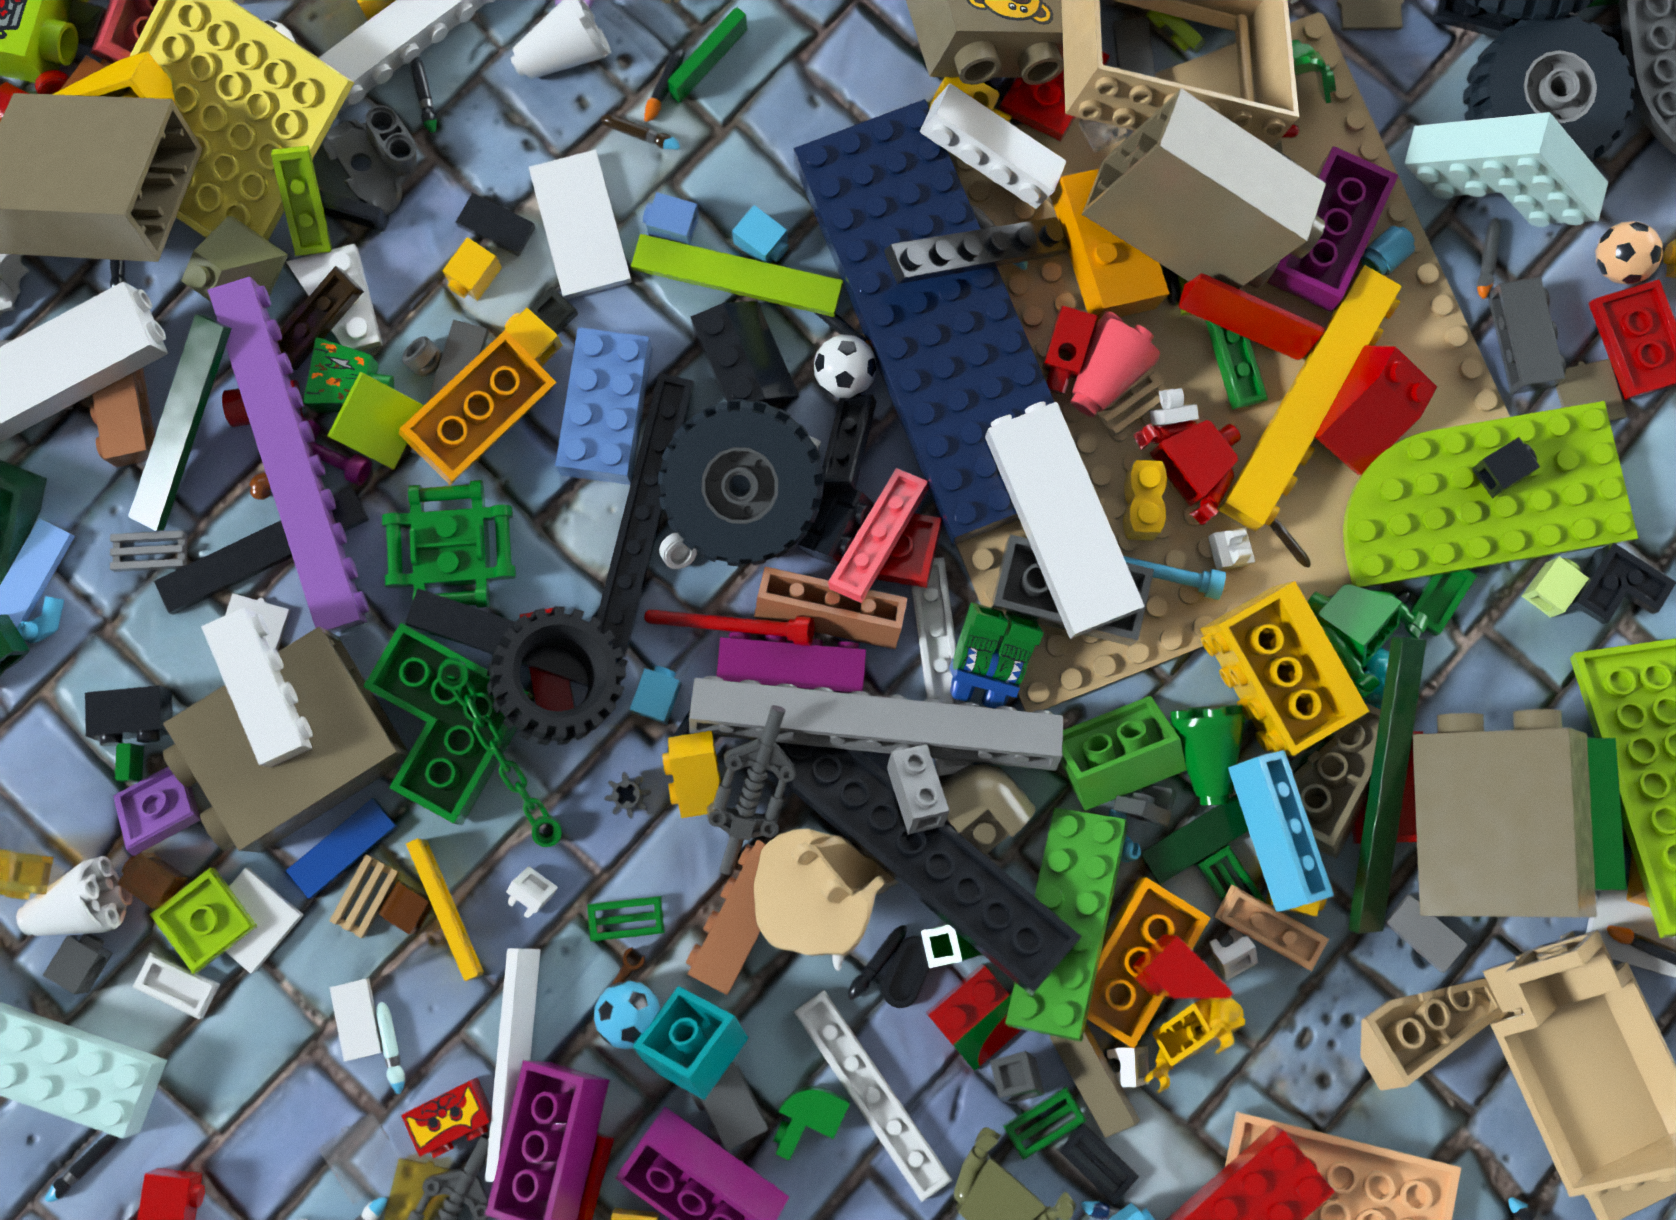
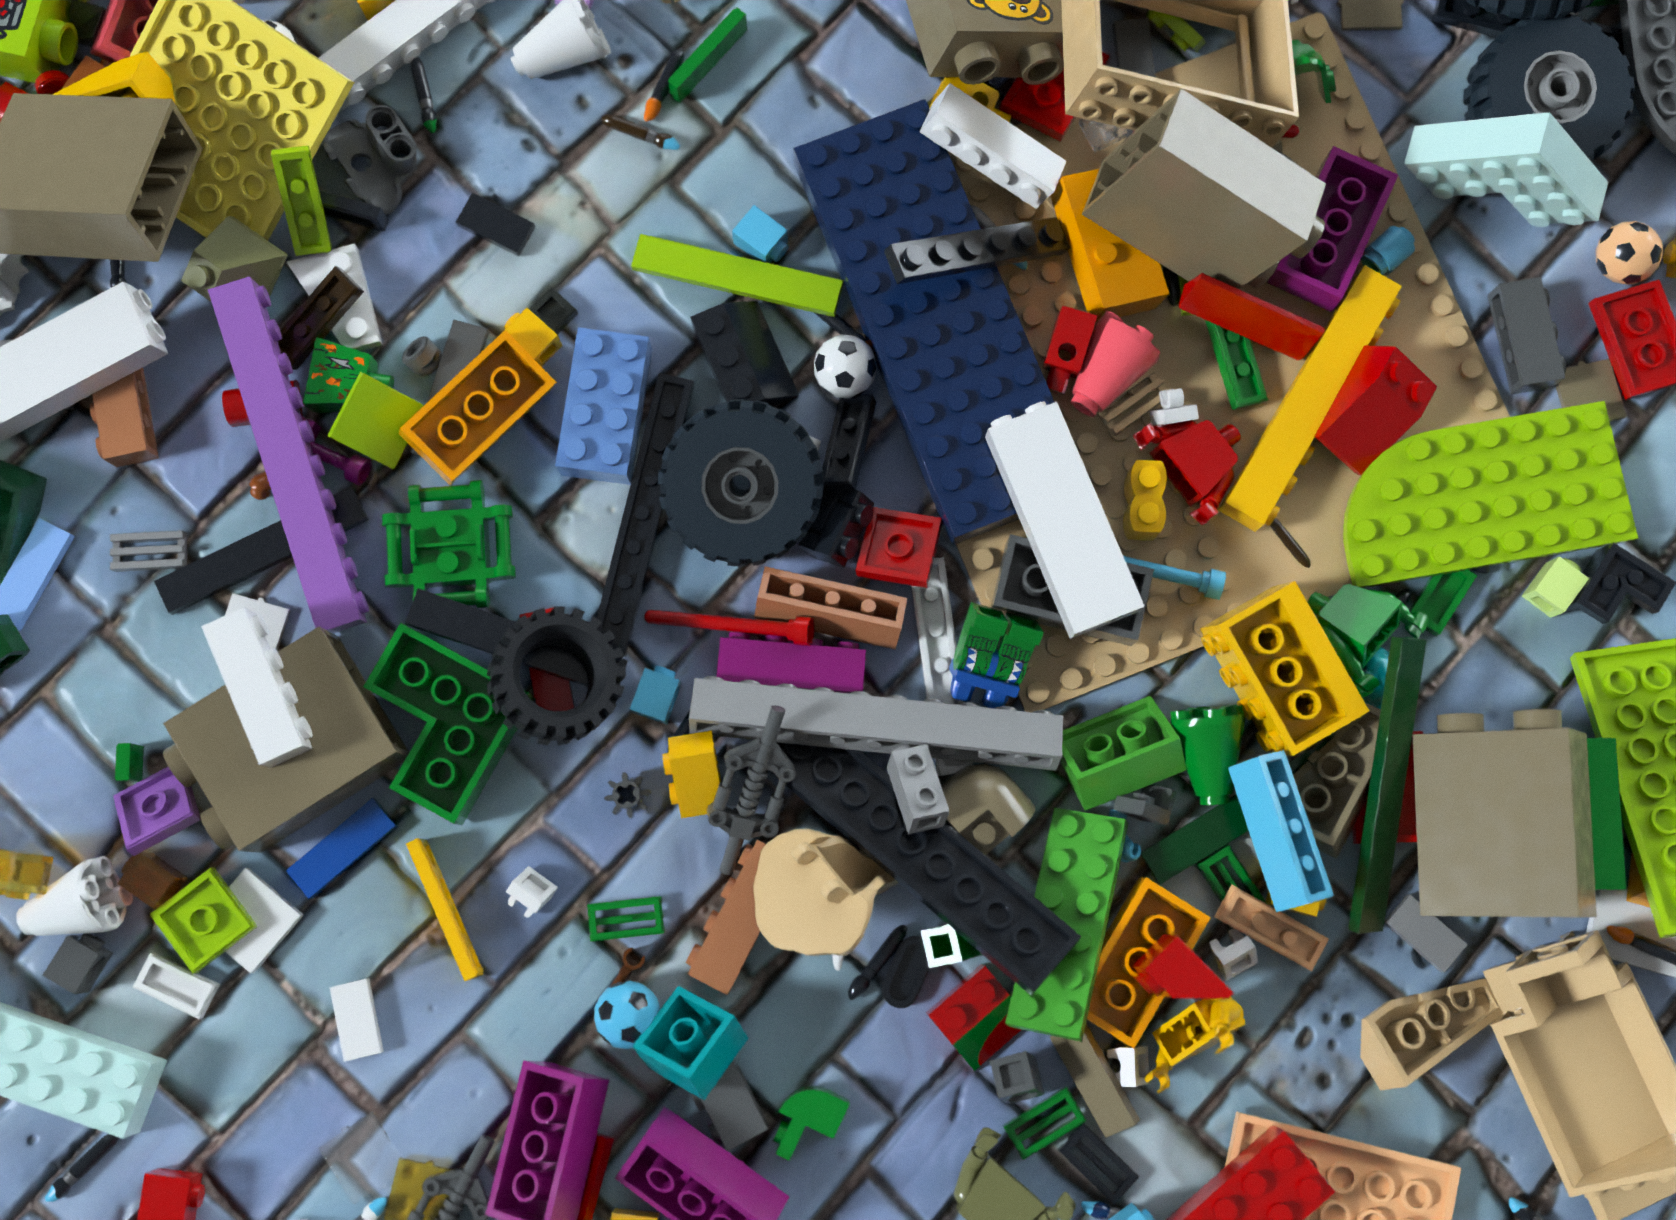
medium azure arm [17,596,64,643] -> none
black brick [85,685,173,746] -> none
tile [128,314,232,531] -> none
tan tile [329,855,400,938] -> none
light aqua piece [376,1002,405,1094] -> none
reddish brown brick [378,879,433,935] -> none
brick [401,1077,492,1159] -> none
green piece [437,658,562,847] -> none
yellow brick [442,237,502,301] -> none
white tile [485,948,541,1182] -> none
white tile [529,150,632,300] -> none
medium blue brick [643,192,699,245] -> none
white tile [659,532,697,569] -> none
white tile [794,990,952,1202] -> none
coral plate [828,468,929,603] -> none
white tile [1208,527,1255,570] -> none
black brick [1472,437,1540,499] -> none
dark grey piece [1477,218,1501,299] -> none

